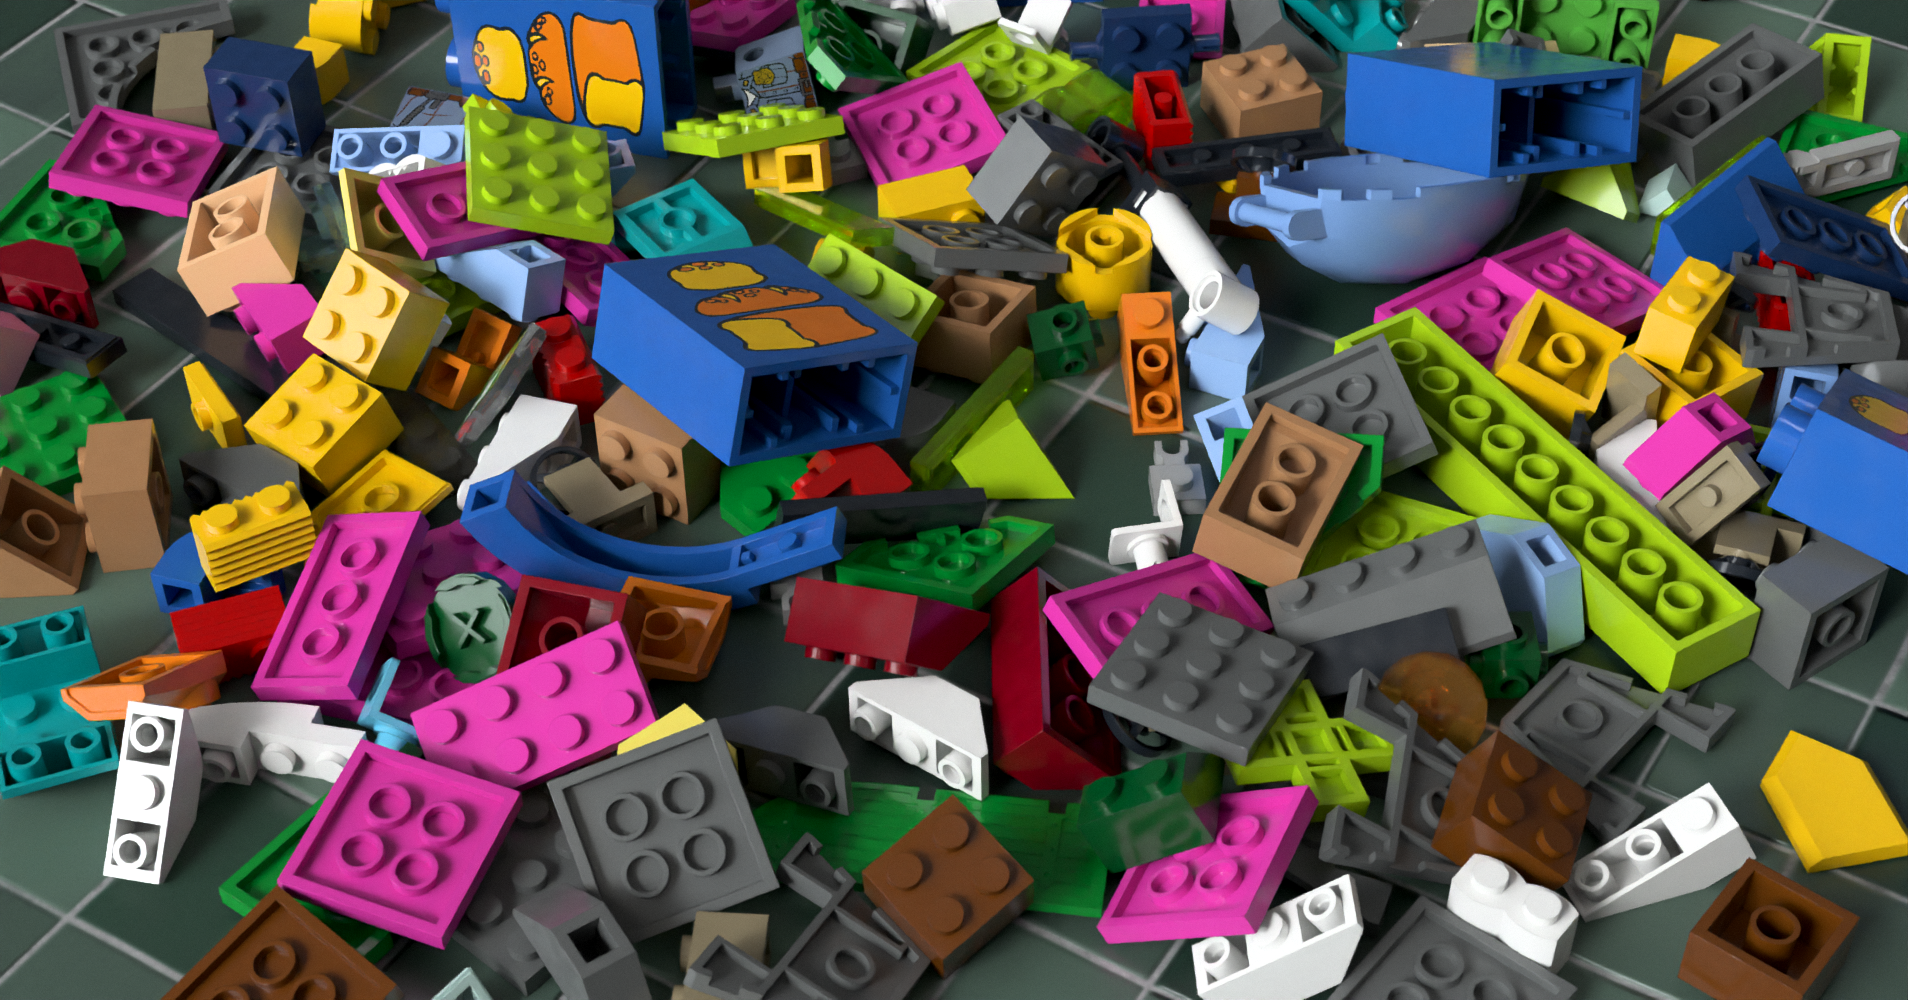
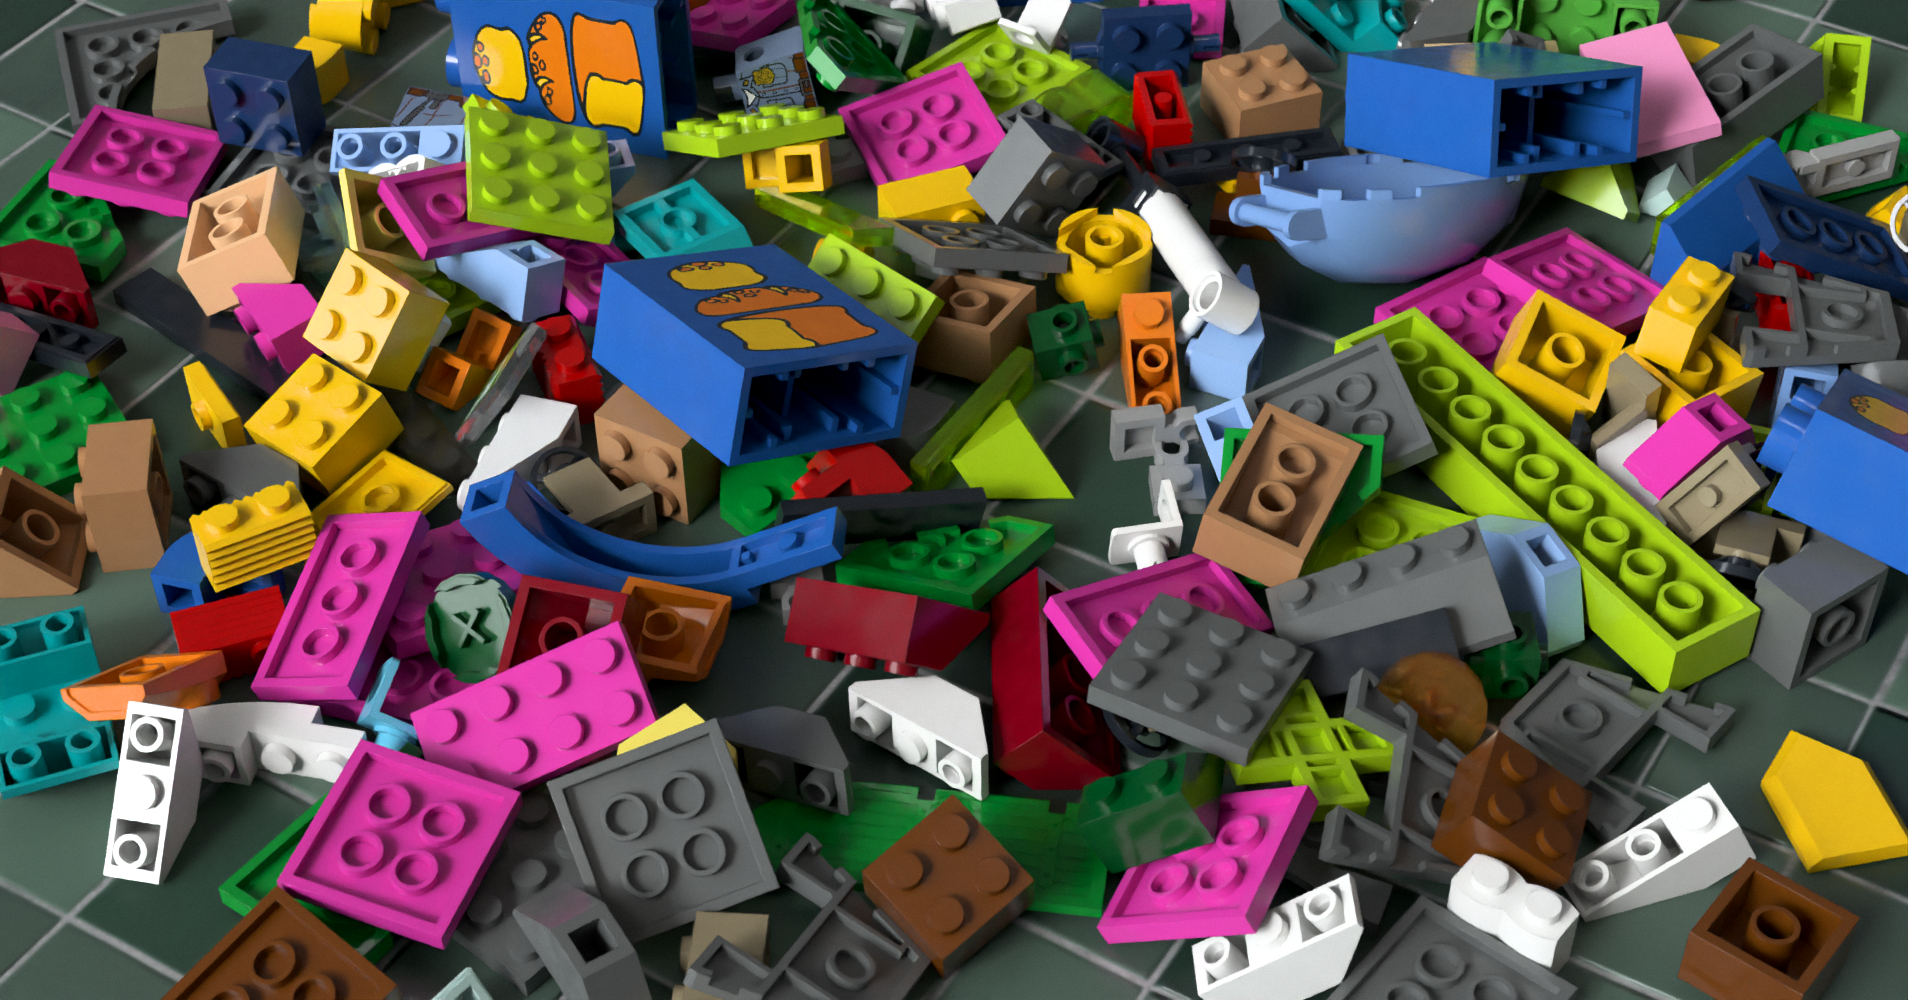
none -> light grey plate [1110,404,1199,461]
none -> bright pink tile [1579,21,1722,158]

